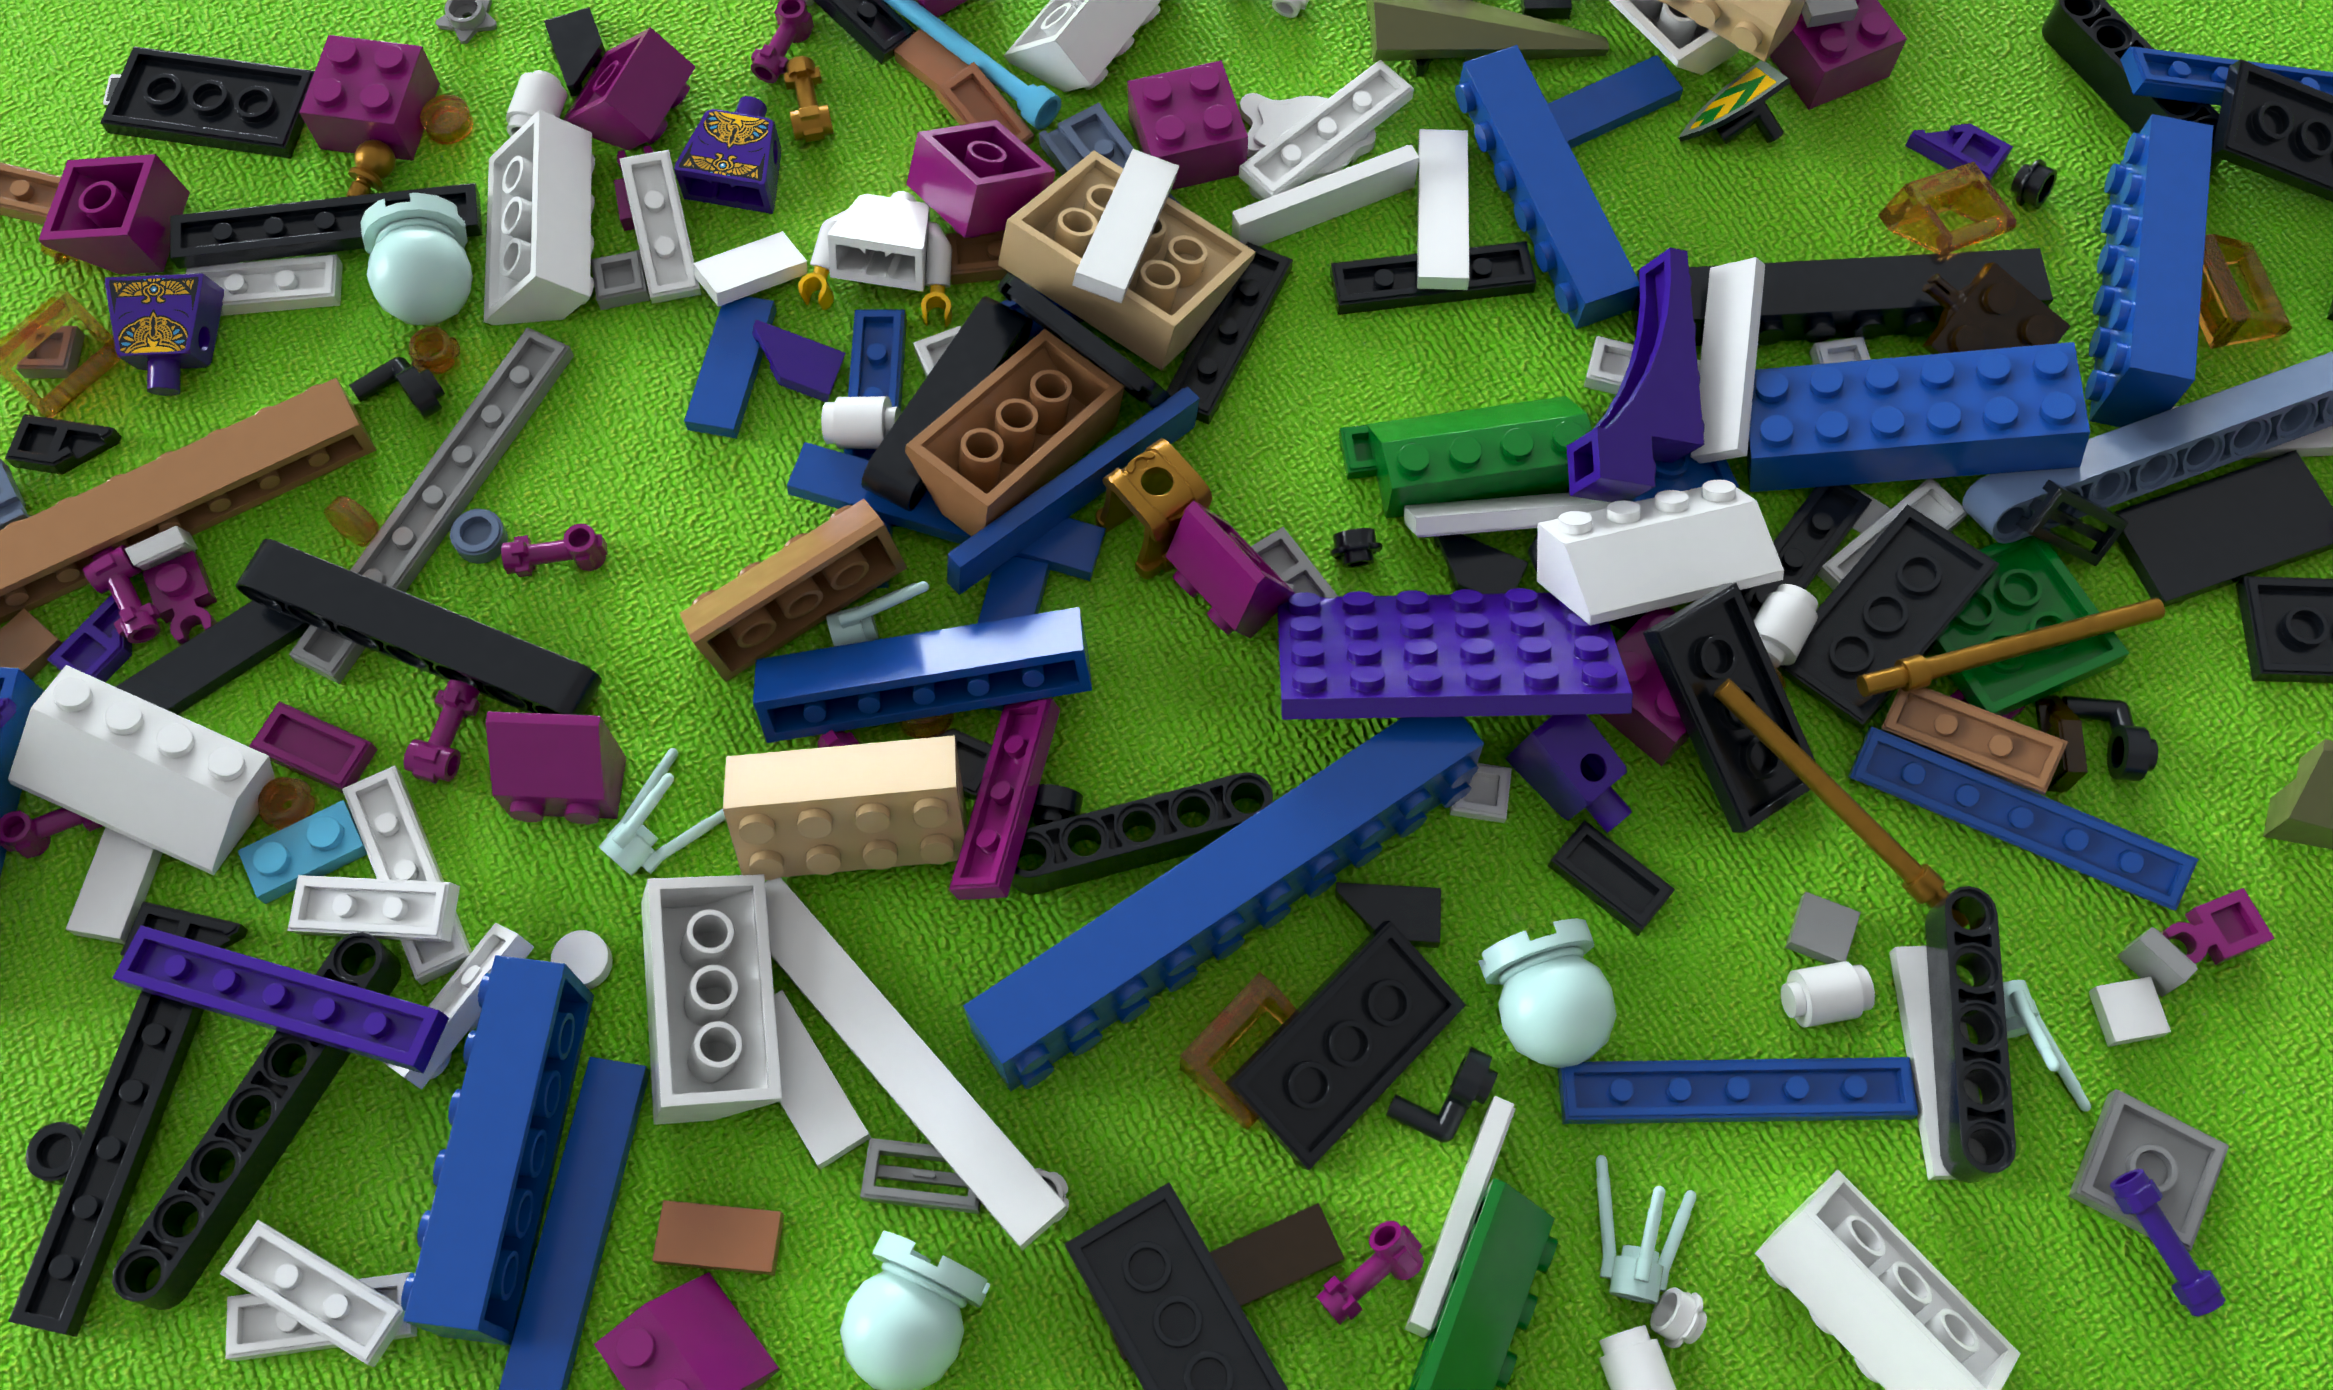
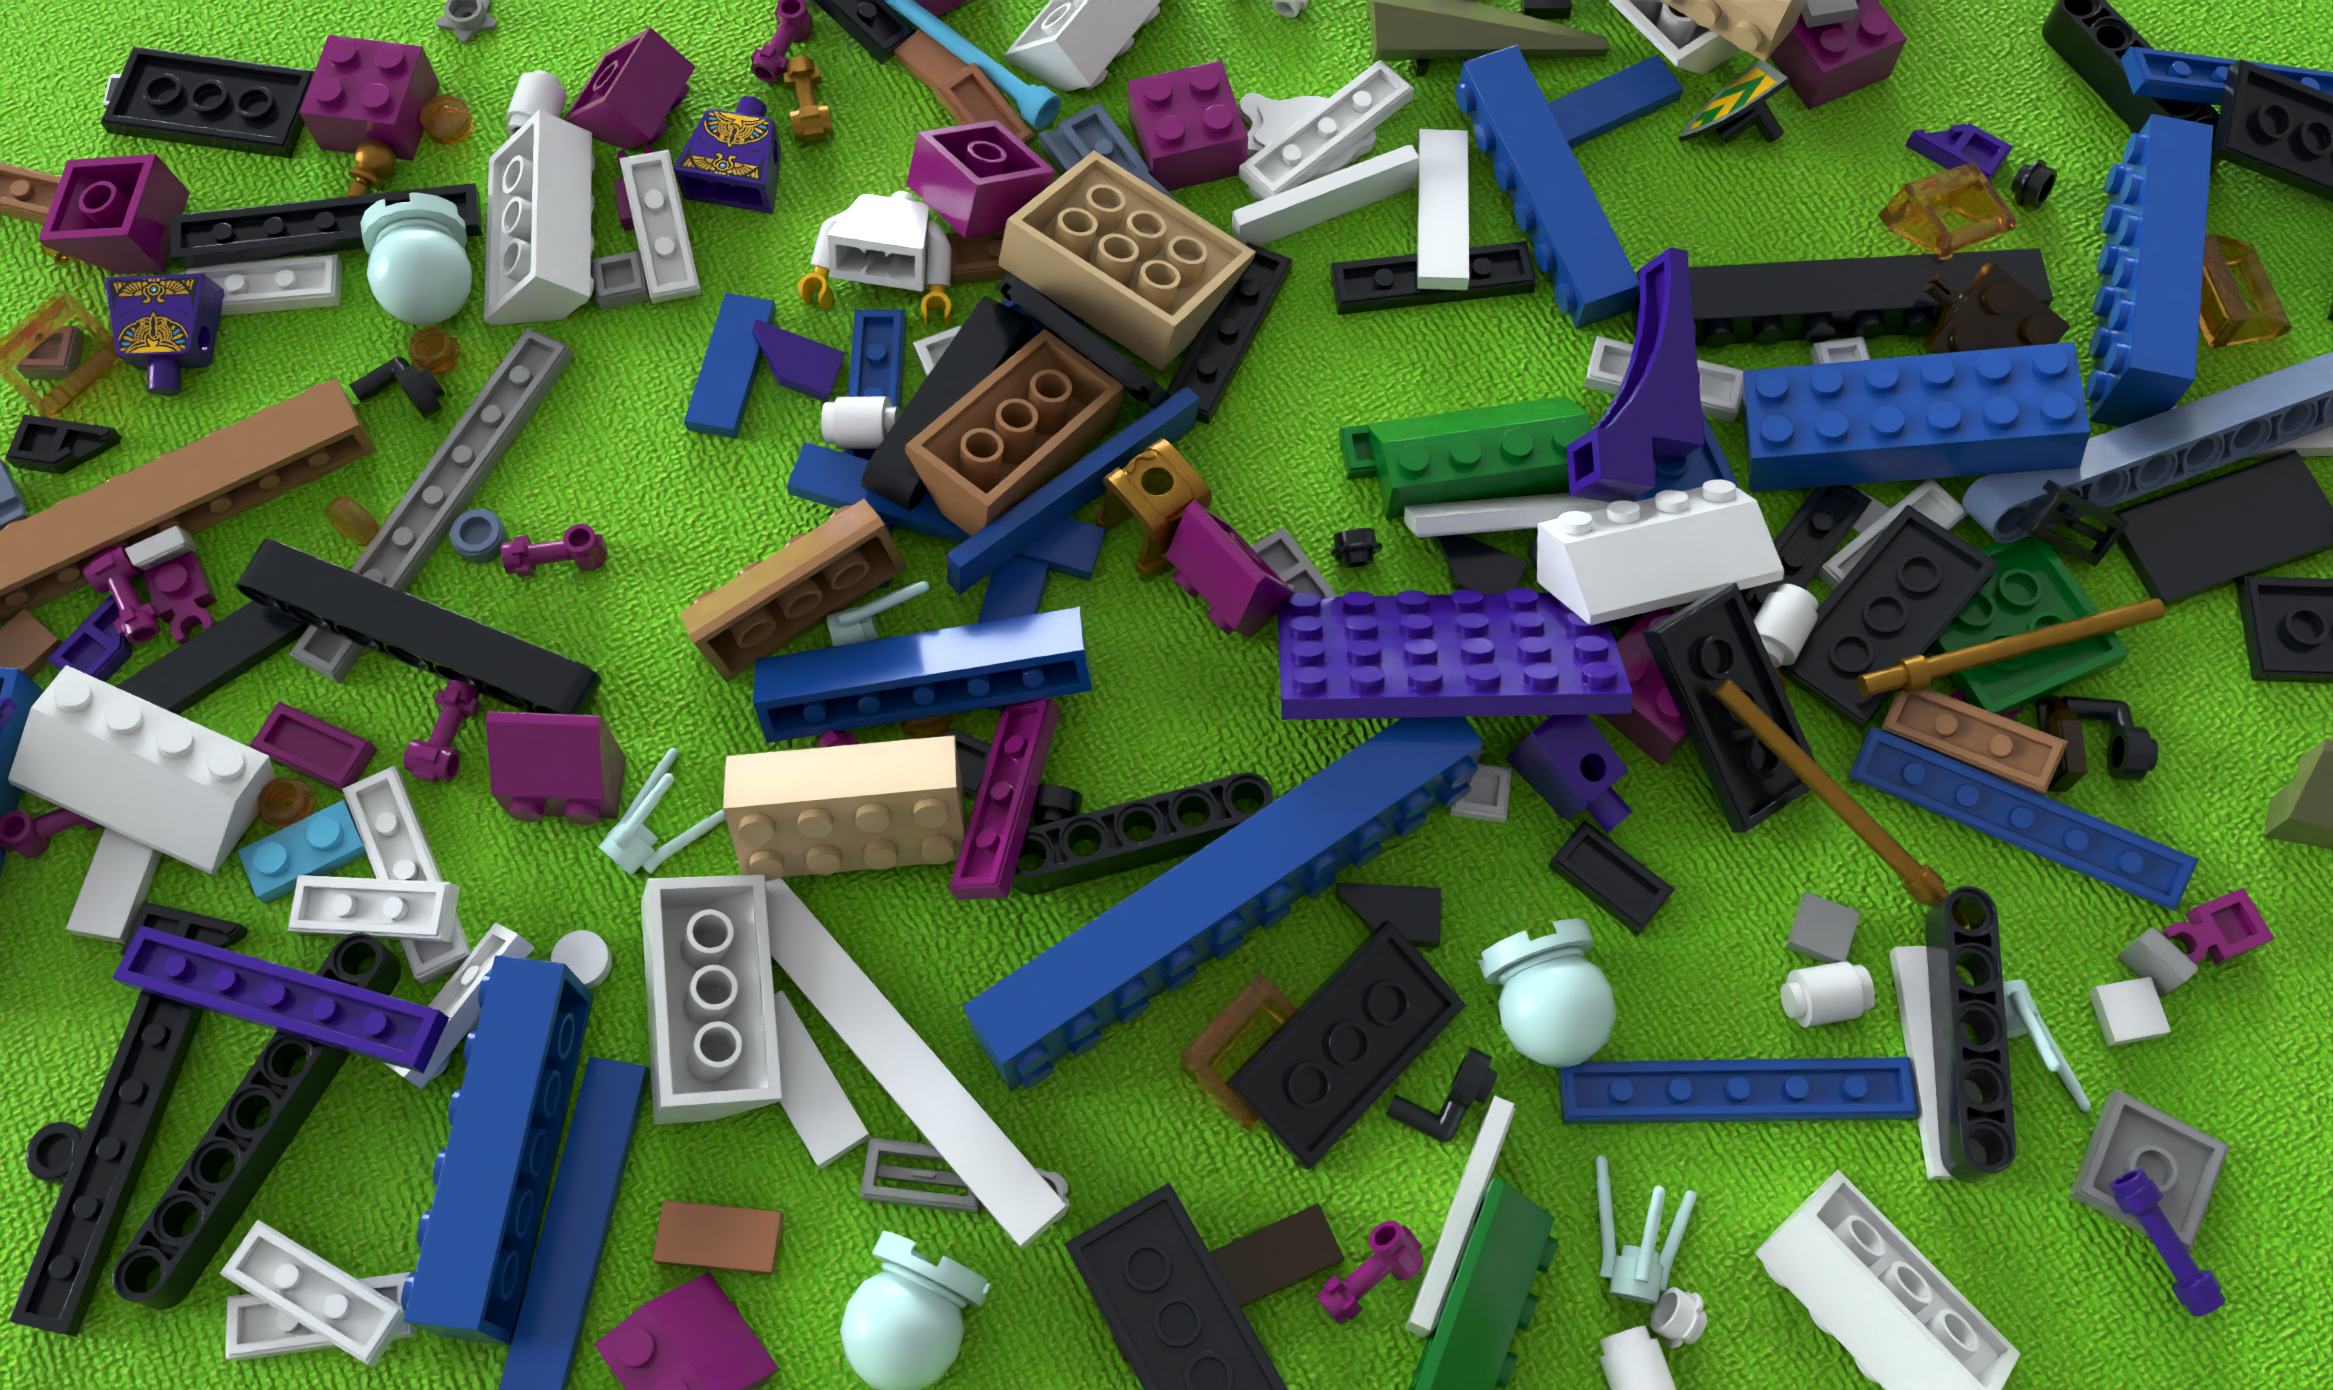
black tile [544,7,606,97] -> none
white tile [693,231,808,307] -> none
white tile [1072,149,1179,303] -> none
white tile [1690,257,1765,464] -> none

